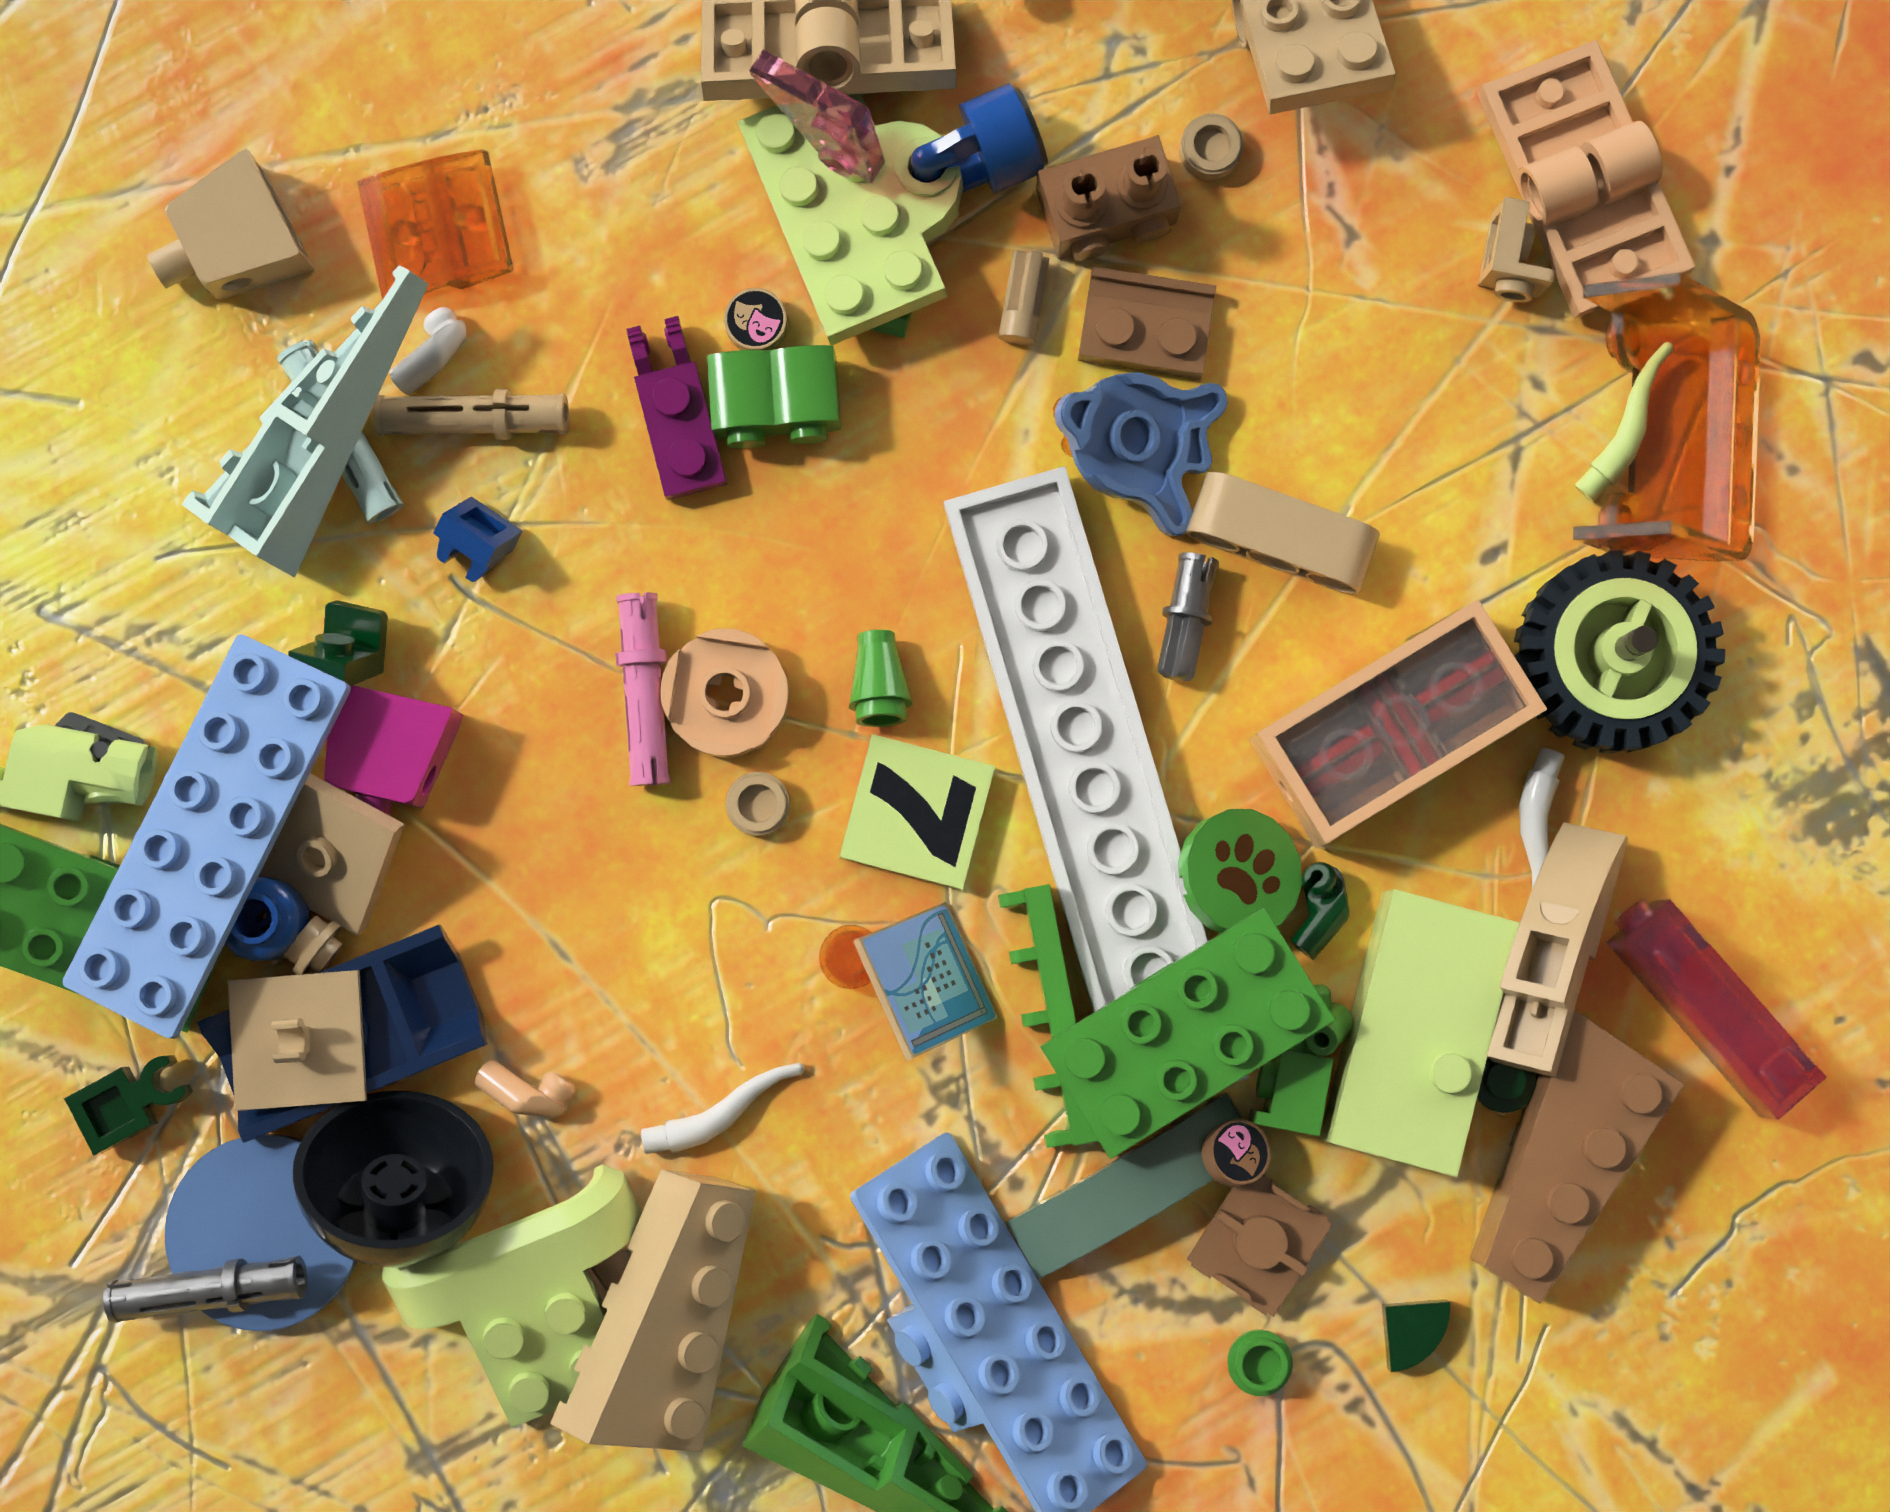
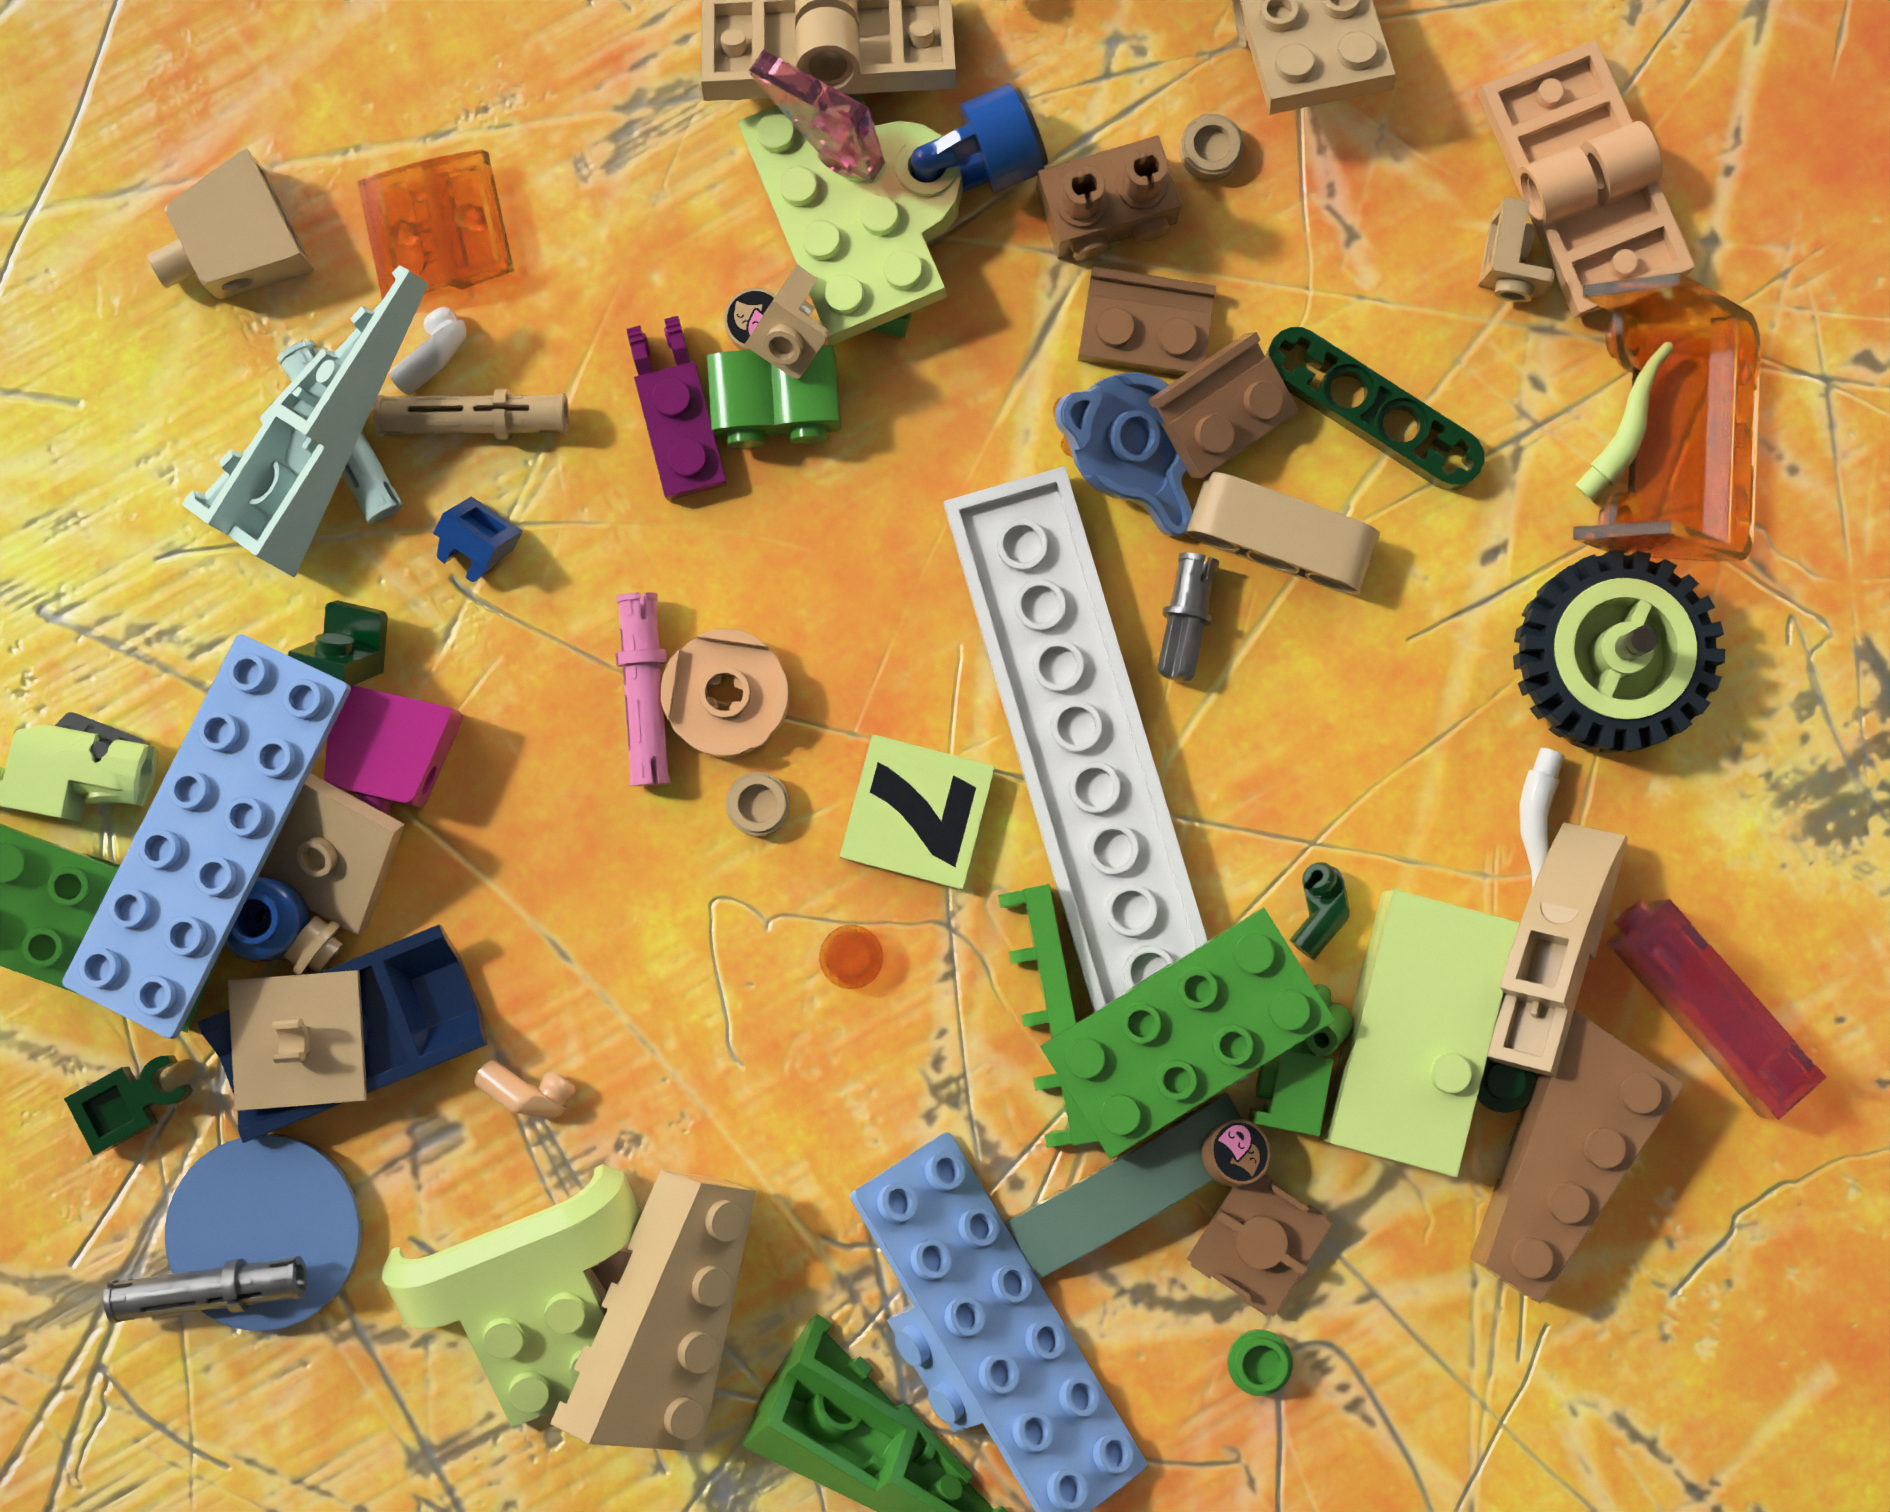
black piece [293,1090,493,1268] -> none
white animal [641,1063,805,1154] -> none
bright green cone [849,629,912,727] -> none
piece [853,902,998,1061] -> none
tan piece [998,250,1050,345] -> none
bright green tile [1178,809,1302,933] -> none
clear brick [1249,599,1547,848] -> none
dark green tile [1382,1299,1450,1372] -> none
none -> tan bracket [744,264,829,379]
none -> medium nougat plate [1148,332,1299,478]
none -> dark green beam [1265,327,1484,490]

